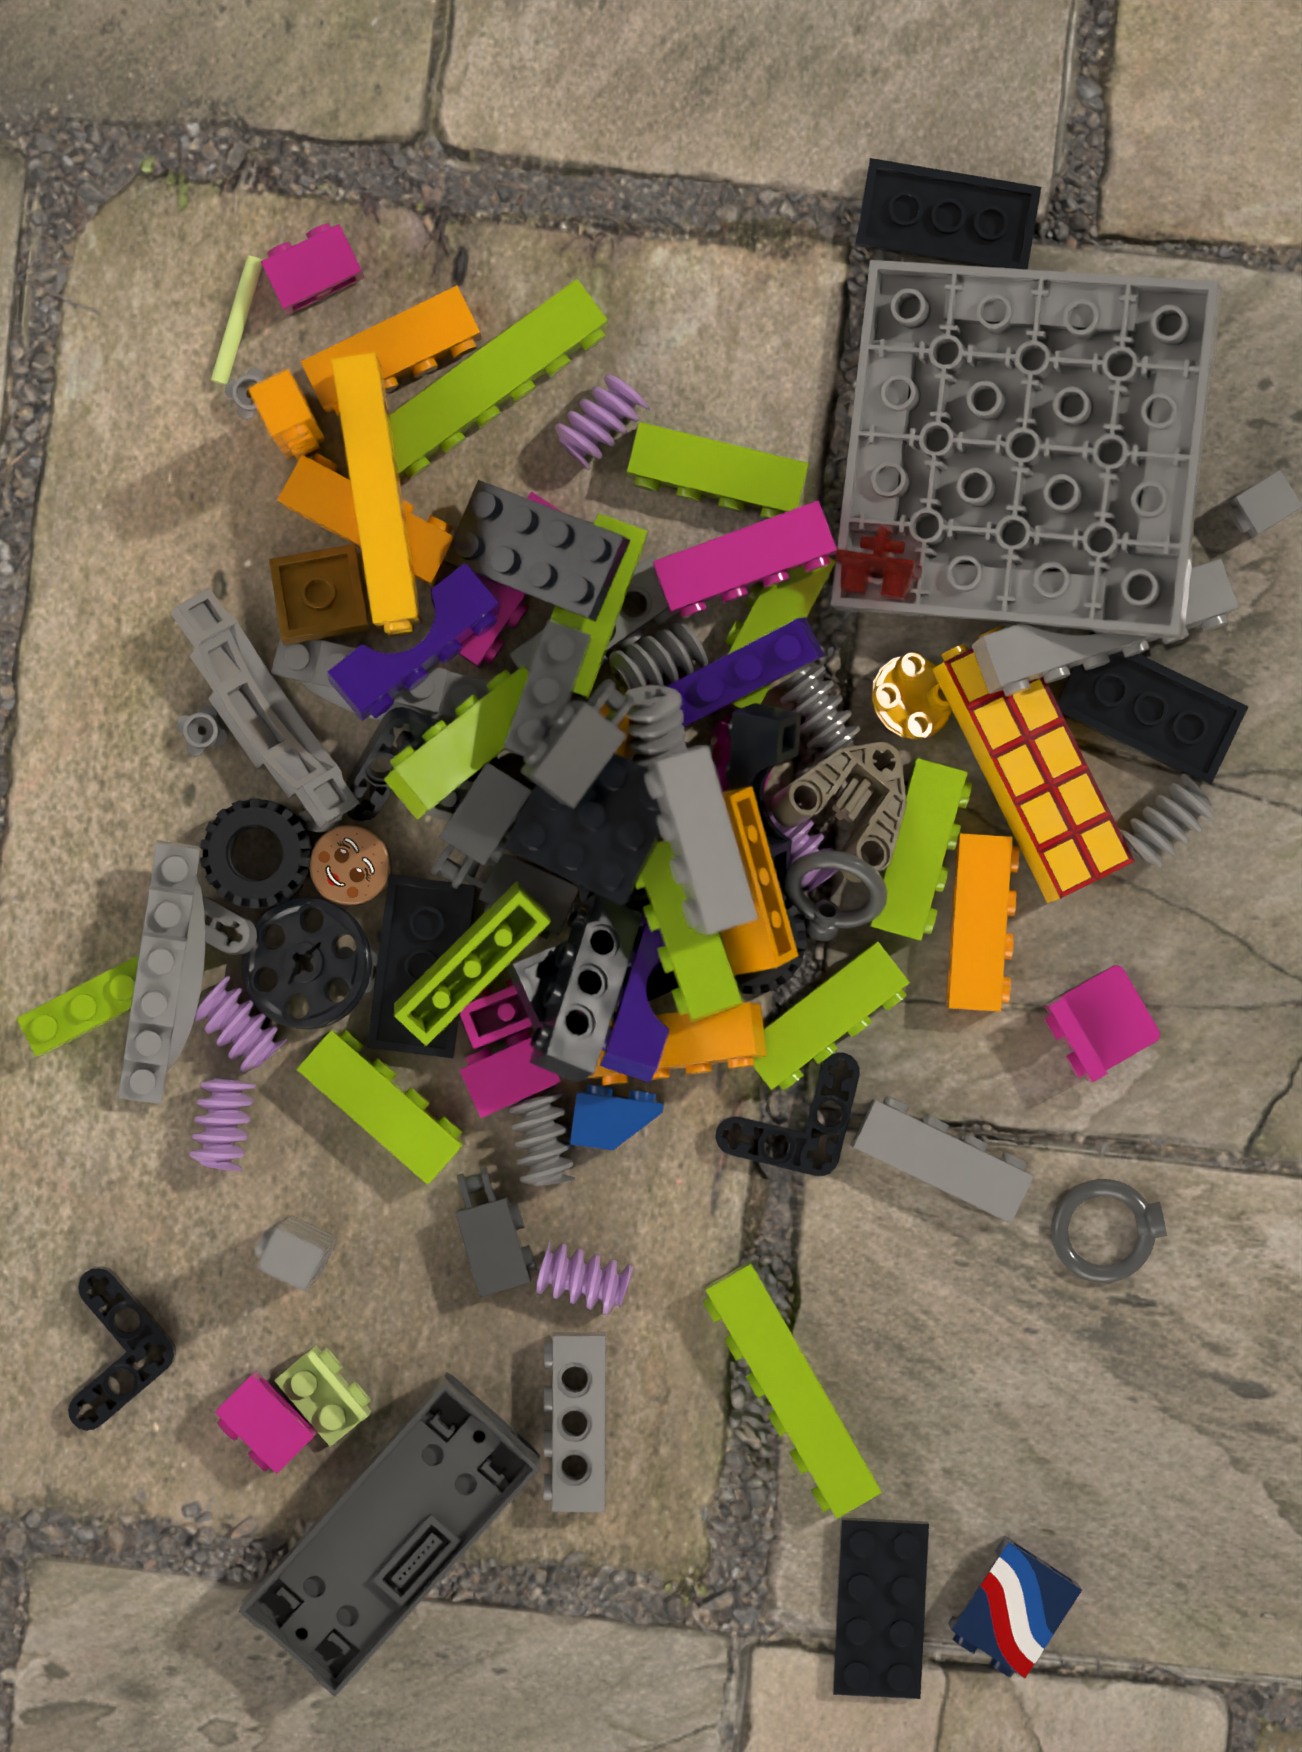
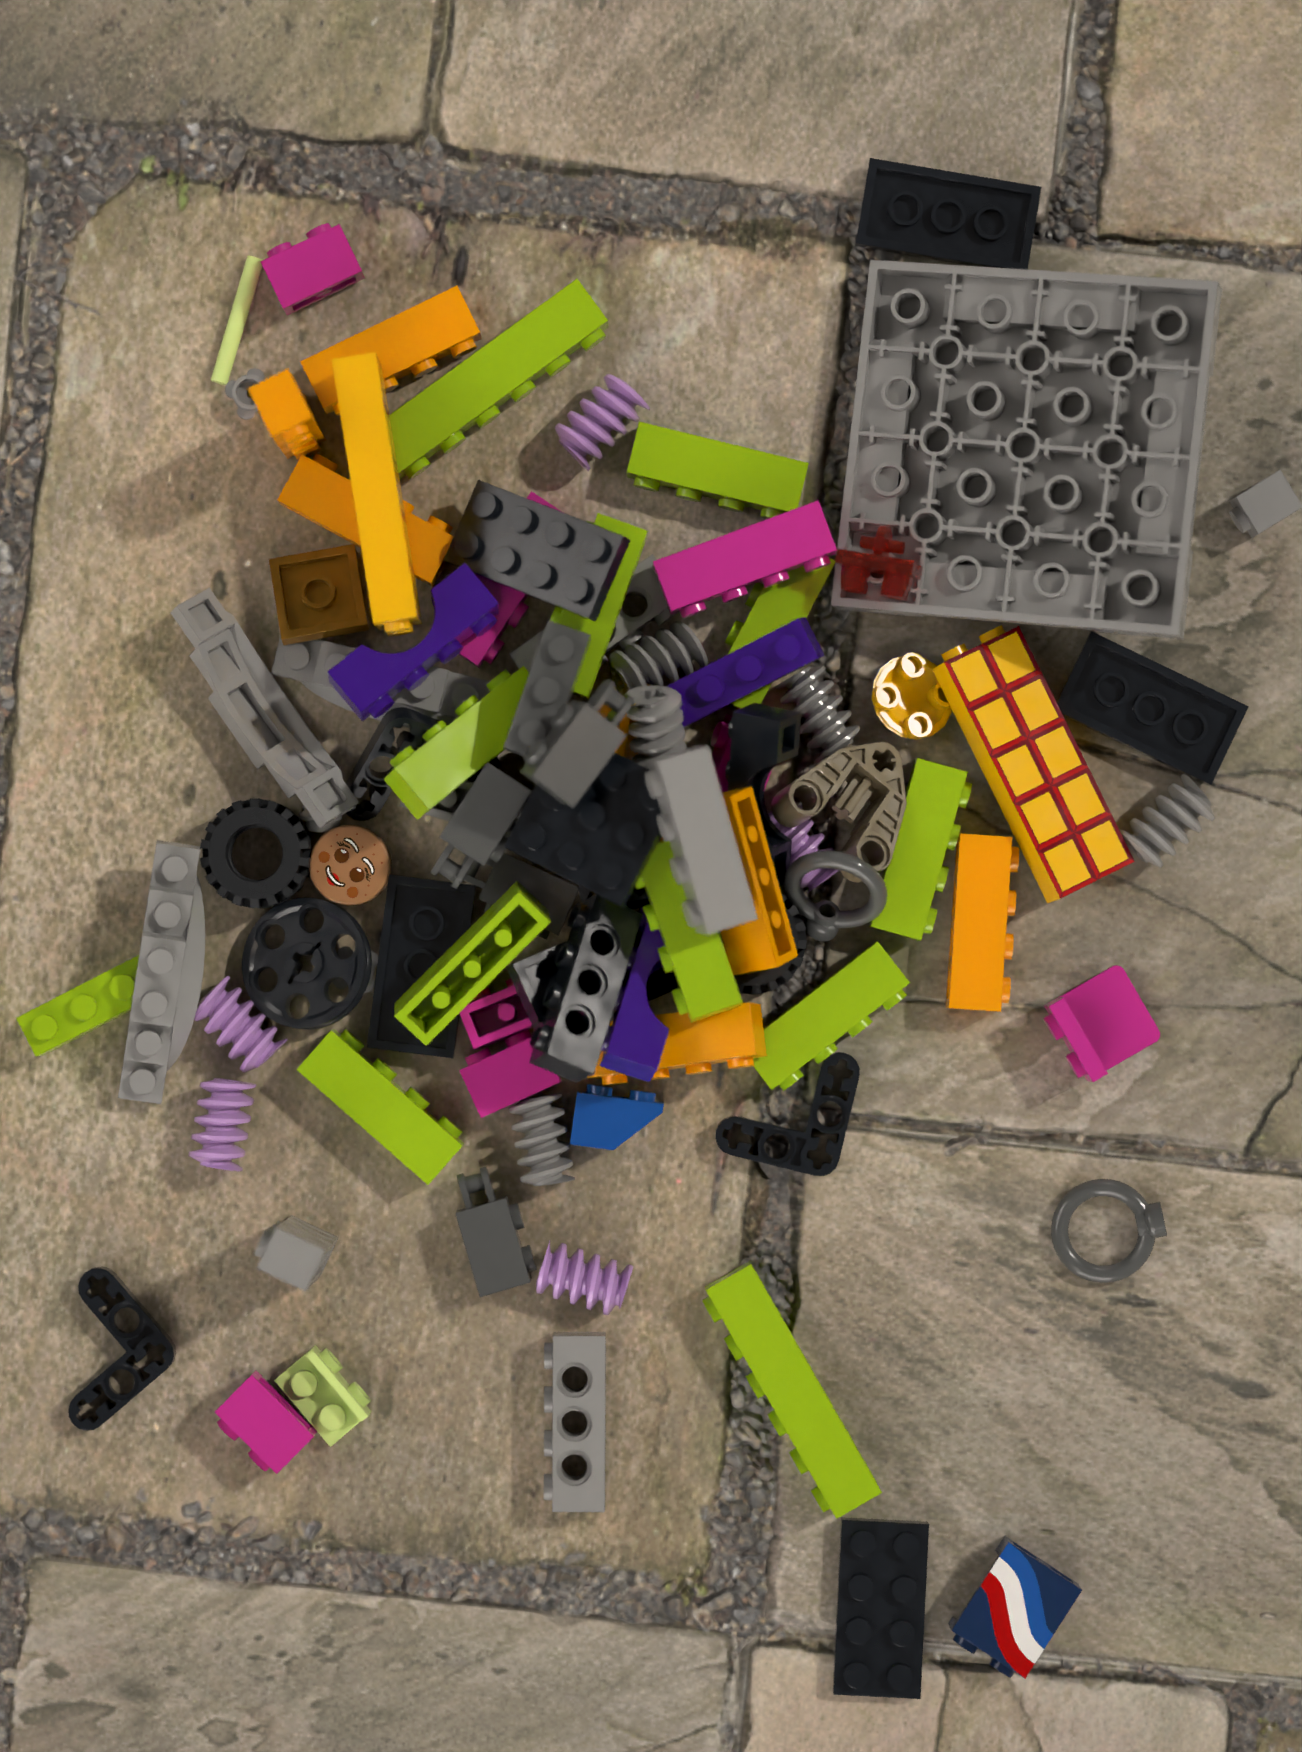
light grey plate [177,706,227,756] -> none
light grey beam [202,896,257,955] -> none
dark grey piece [239,1372,541,1697] -> none
light grey brick [851,1095,1034,1223] -> none
light grey arch [972,559,1239,696] -> none

